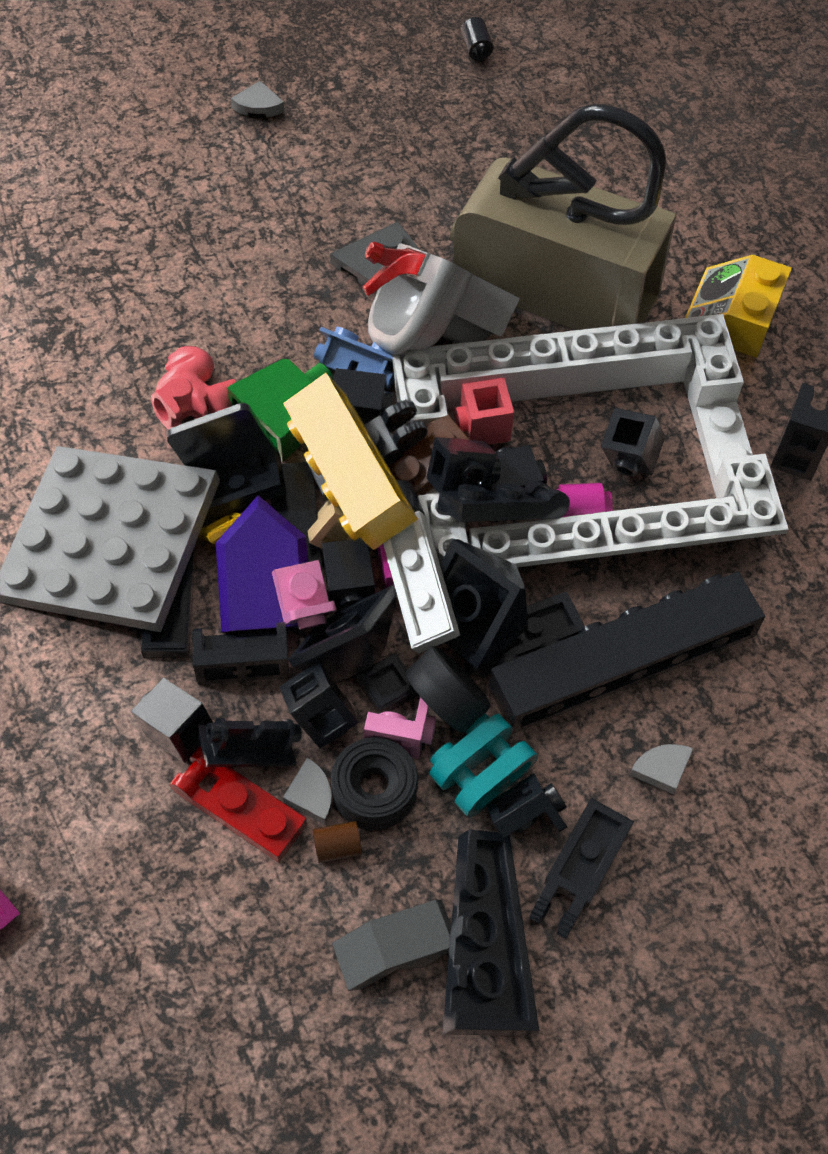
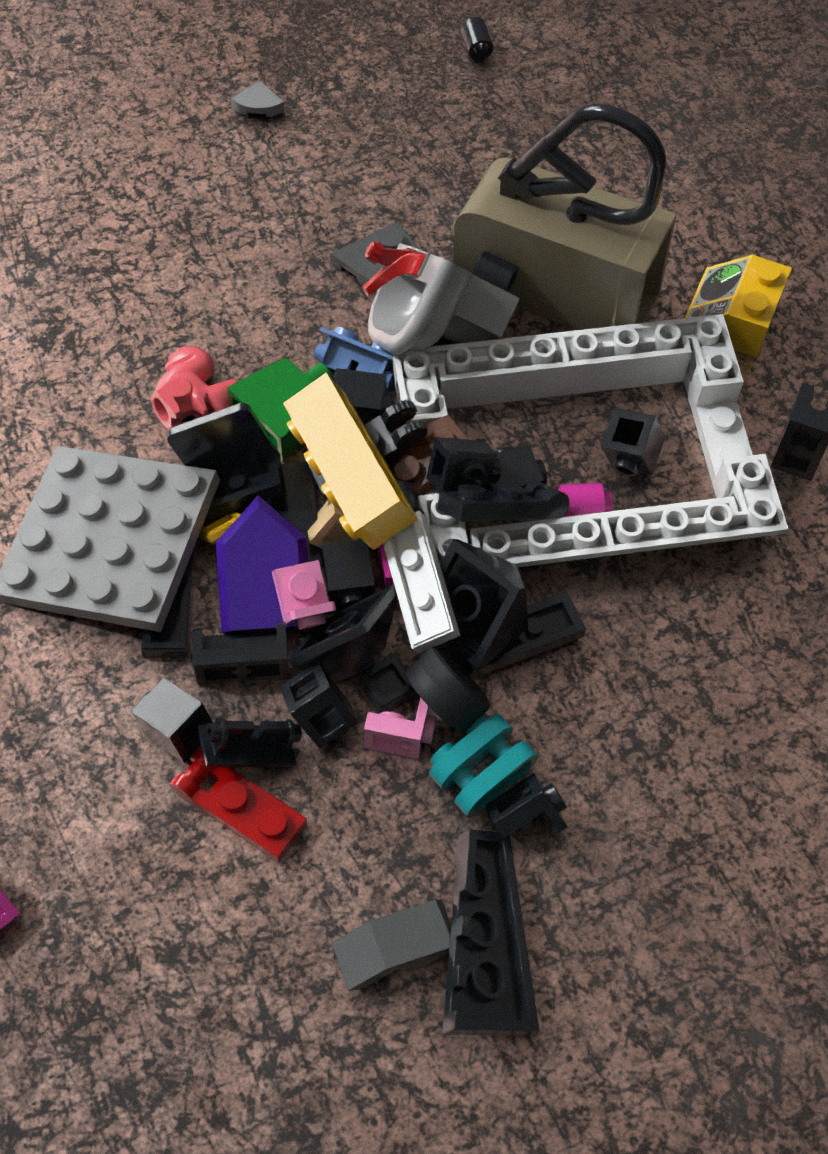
light grey tile [283,758,331,825] -> none
reddish brown hinge [312,821,362,863] -> none
black tyre [331,737,418,830] -> none
coral brick [454,377,514,445] -> none
black brick [488,571,765,735] -> none
black hinge [529,798,634,939] -> none
light grey tile [630,744,693,795] -> none
none -> black hinge [473,251,519,292]

